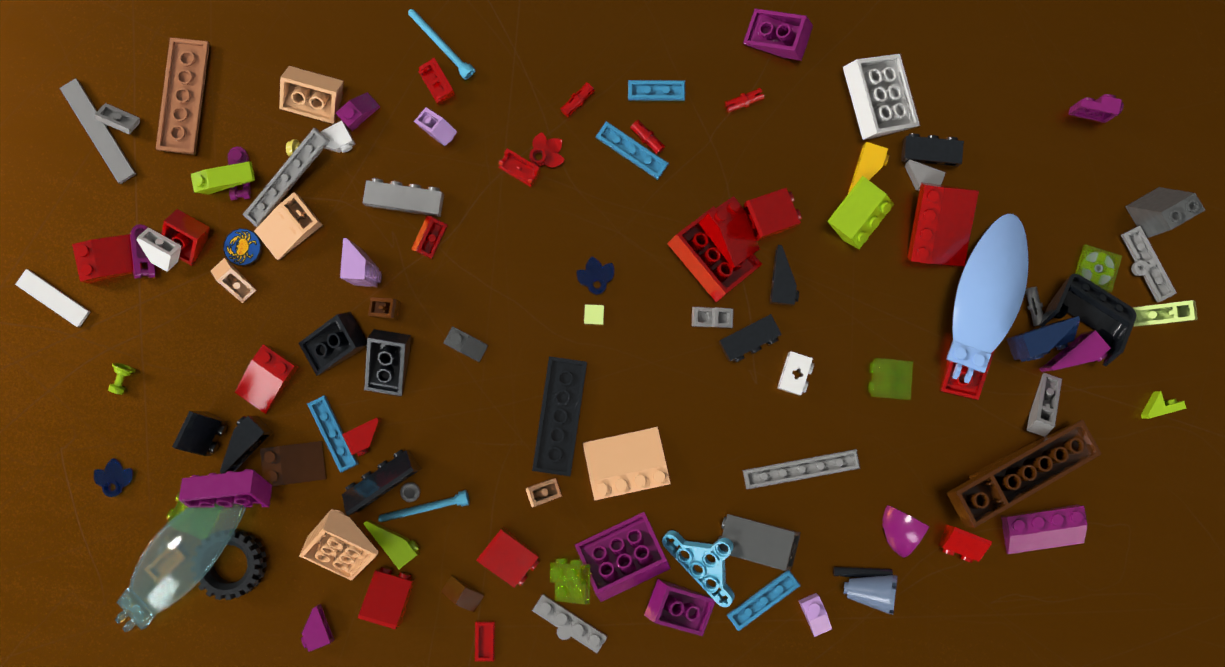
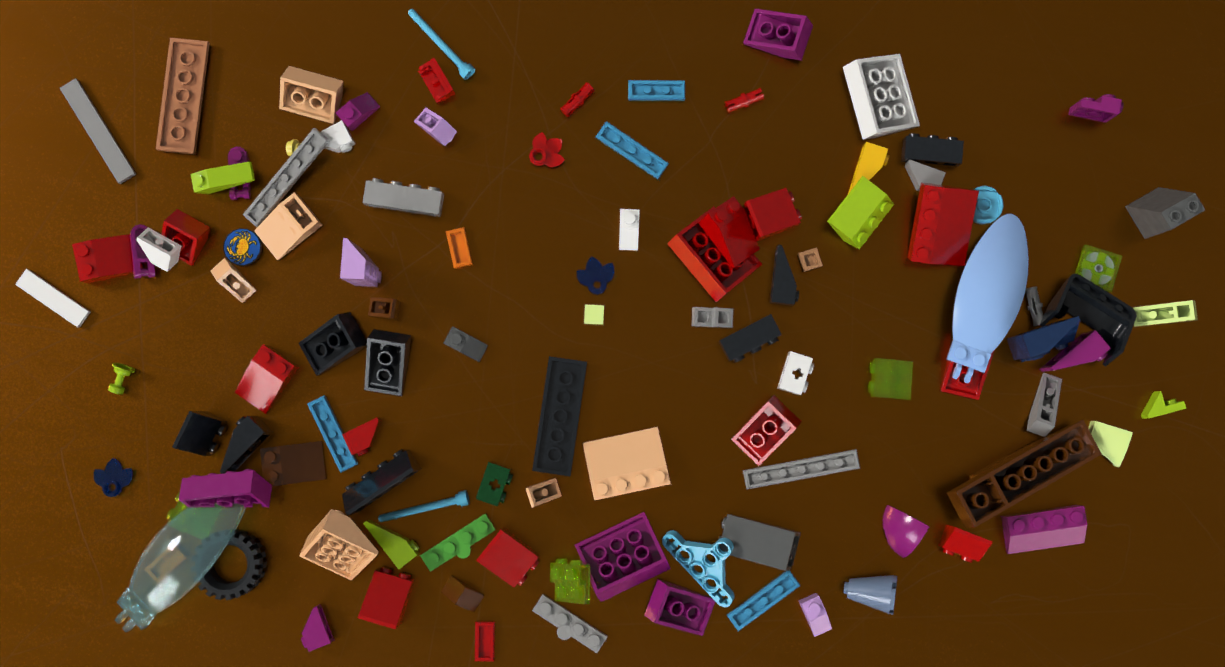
light grey plate [95,103,140,135] -> none
light grey tile [400,482,420,502] -> none
red slope [411,215,448,259] -> none
red hinge [498,148,541,187] -> none
red pin [630,120,665,155] -> none
black piece [833,566,893,577] -> none
light grey hinge [1121,226,1177,303] -> none
none -> bright green hinge [420,513,496,572]
none -> orange tile [446,227,473,269]
none -> dark green brick [476,462,513,506]
none -> white slope [619,209,640,251]
none -> red slope [731,395,802,466]
none -> medium nougat plate [798,248,823,272]
none -> medium azure tile [973,186,1004,224]
none -> yellowish green slope [1088,421,1133,467]

